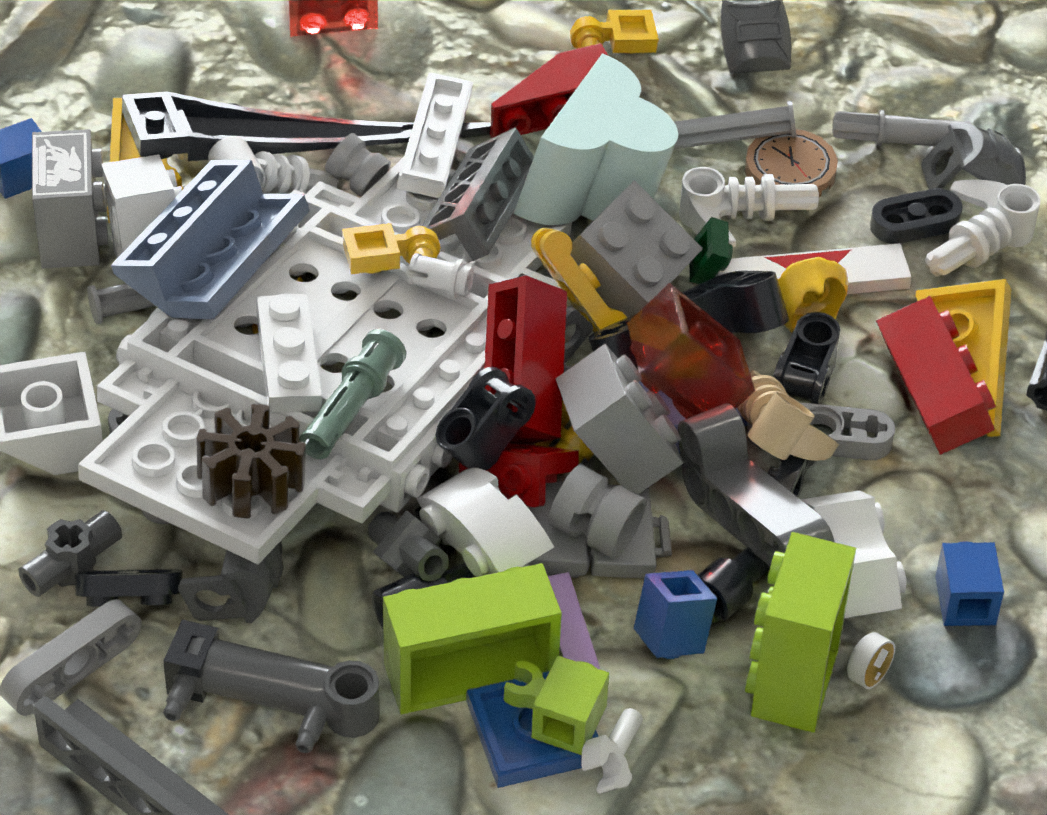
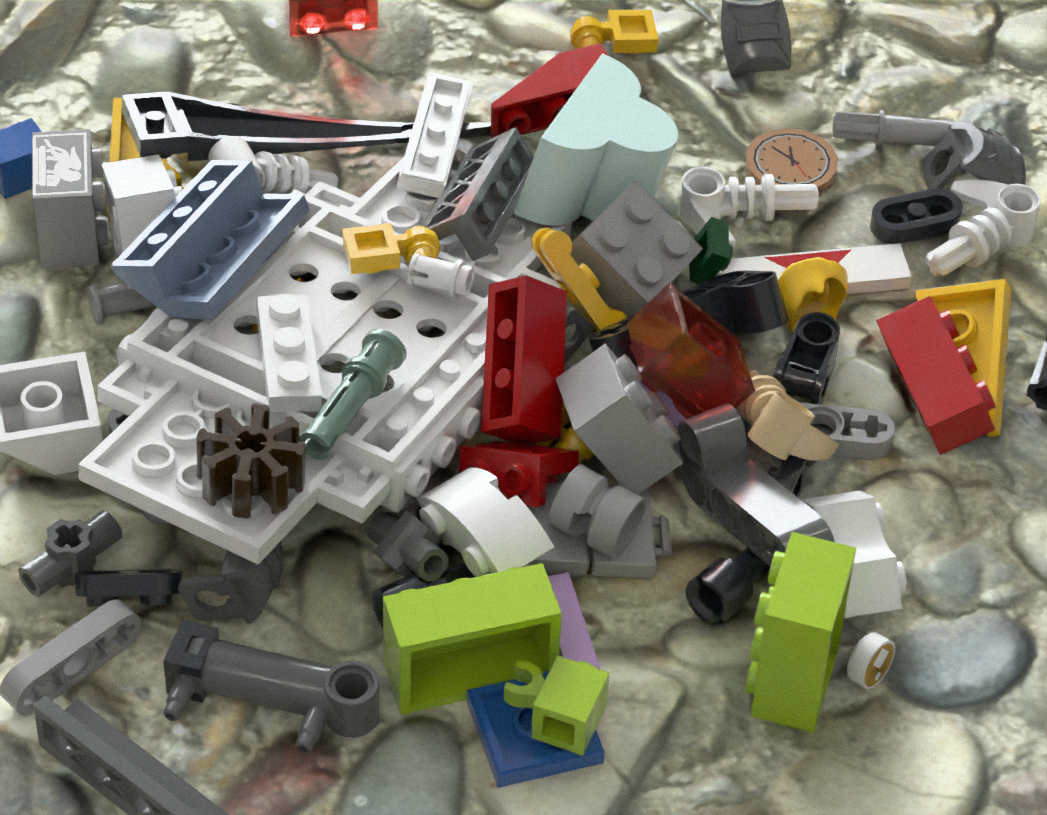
light grey wheel [325,133,391,197] -> none
black piece [435,367,536,470] -> none
white bar [582,708,643,794] -> none
blue brick [633,570,717,659] -> none
light grey axle [674,101,796,149] -> none
blue brick [935,541,1004,626] -> none

